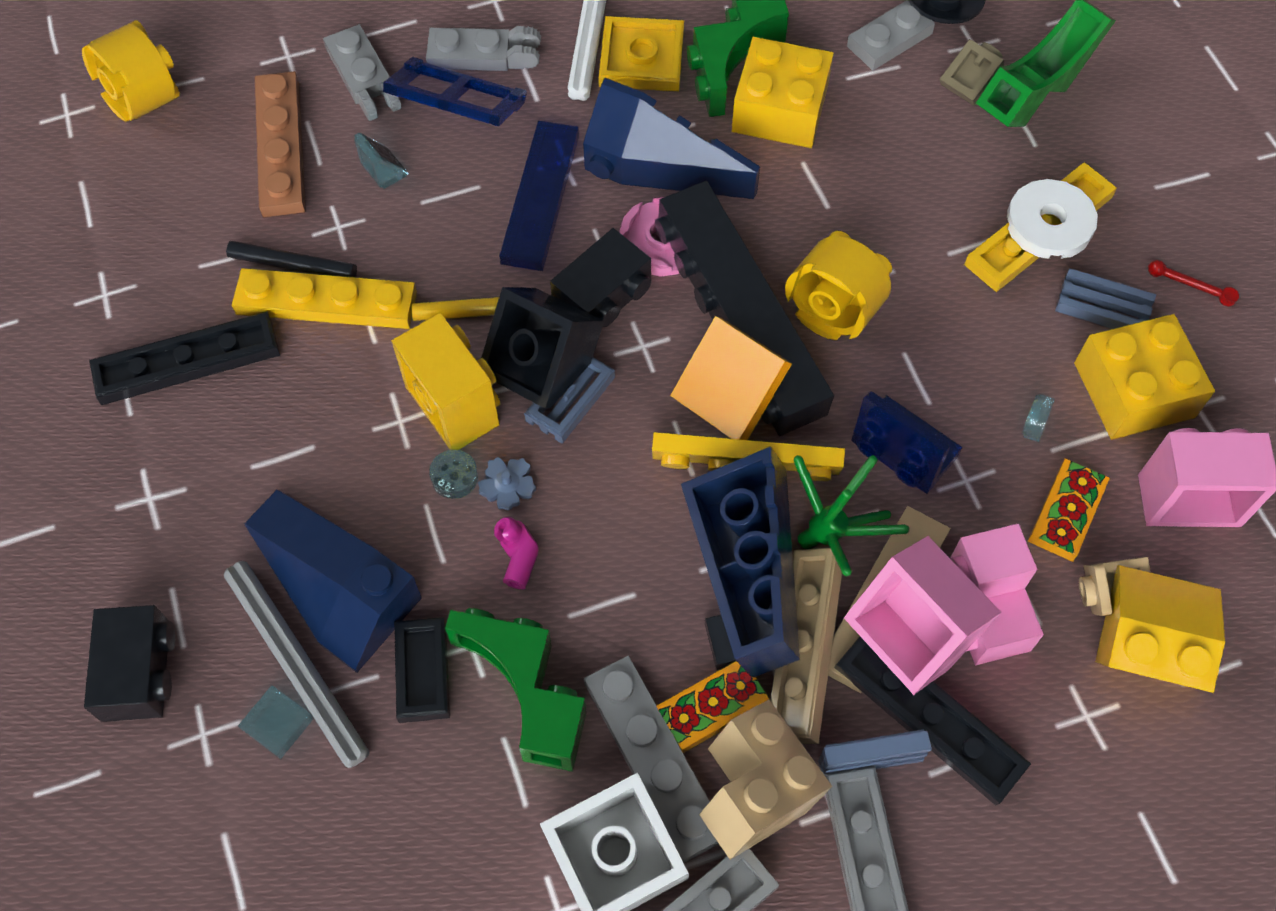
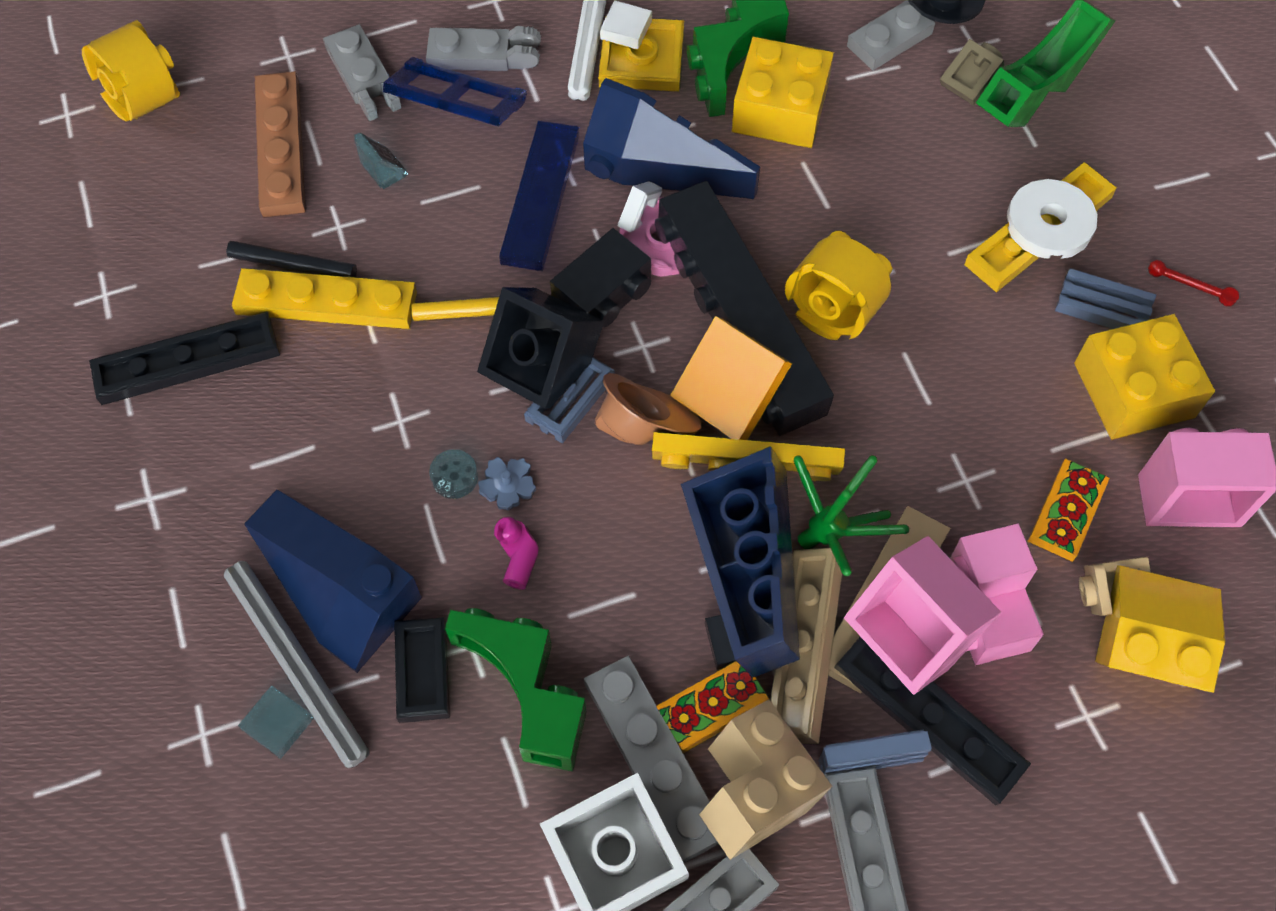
black brick [84,605,175,722] -> none
yellow brick [391,312,501,453] -> none
clear blue bracket [851,391,963,494] -> none
clear light blue tile [1022,393,1055,442] -> none
none -> nougat piece [595,373,701,445]
none -> white tile [600,0,652,49]
none -> white tile [617,181,662,232]

